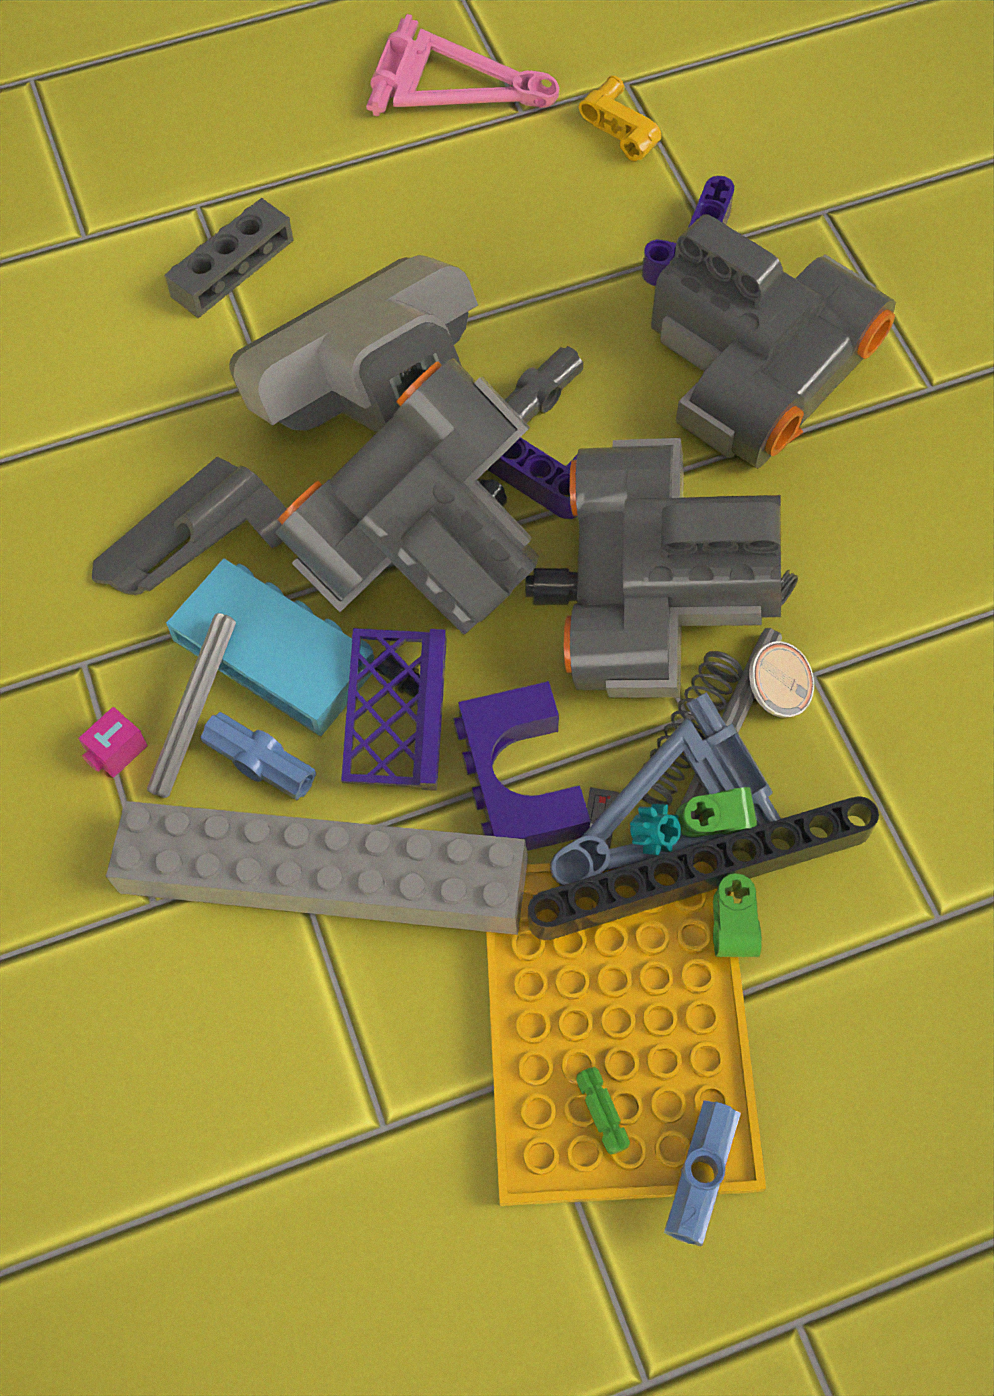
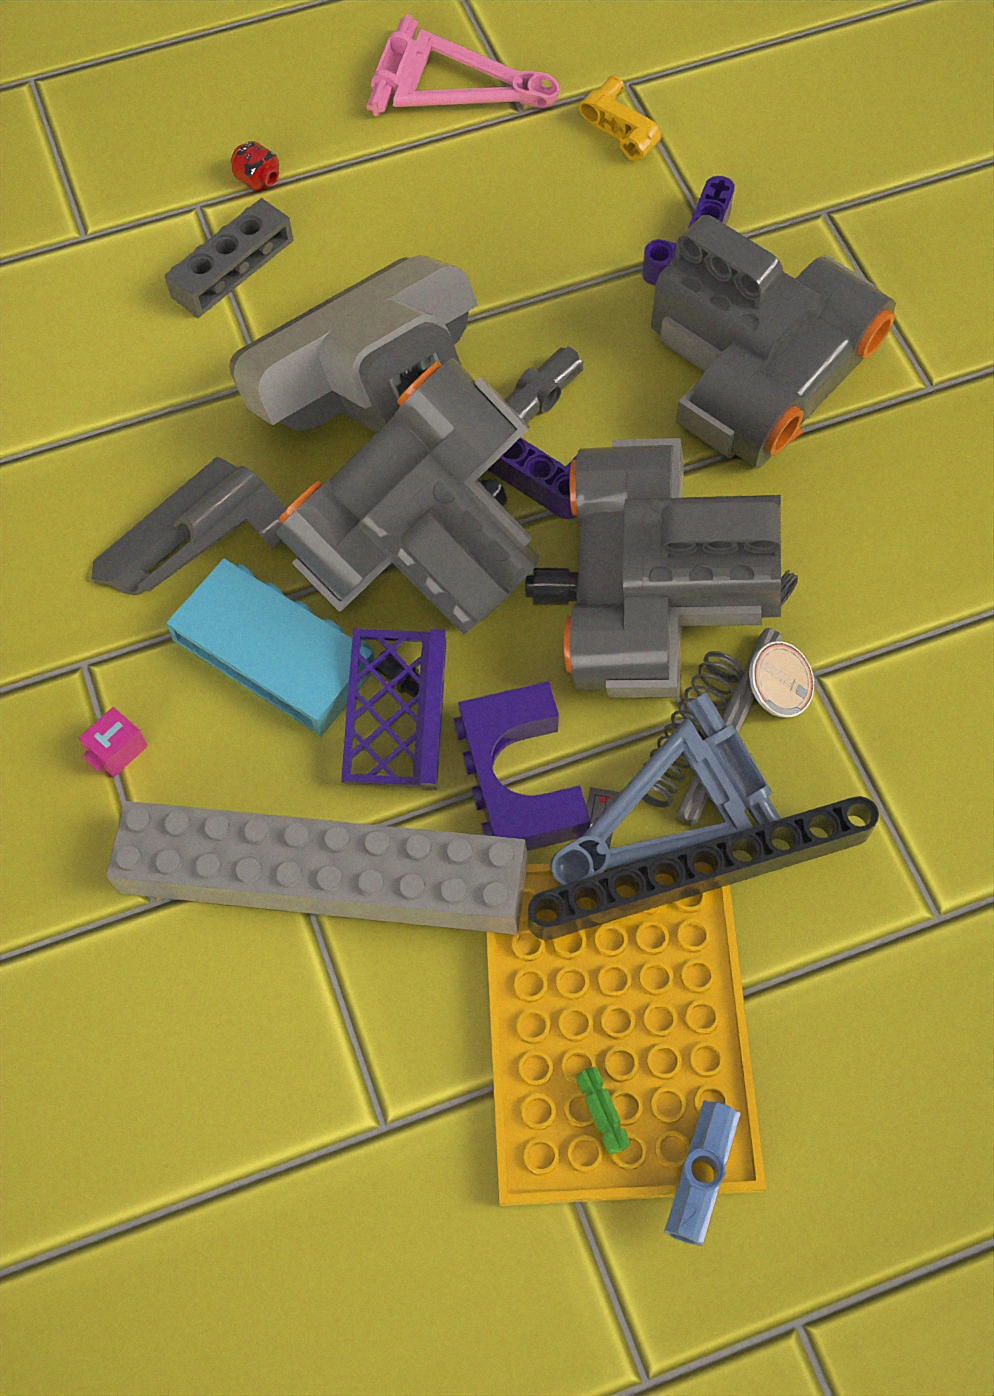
light grey axle [147,613,236,798] -> none
medium blue piece [201,712,316,800] -> none
teal gear [630,804,681,855] -> none
bright green piece [675,787,758,838] -> none
bright green piece [712,873,762,957] -> none
none -> red head [231,141,279,191]

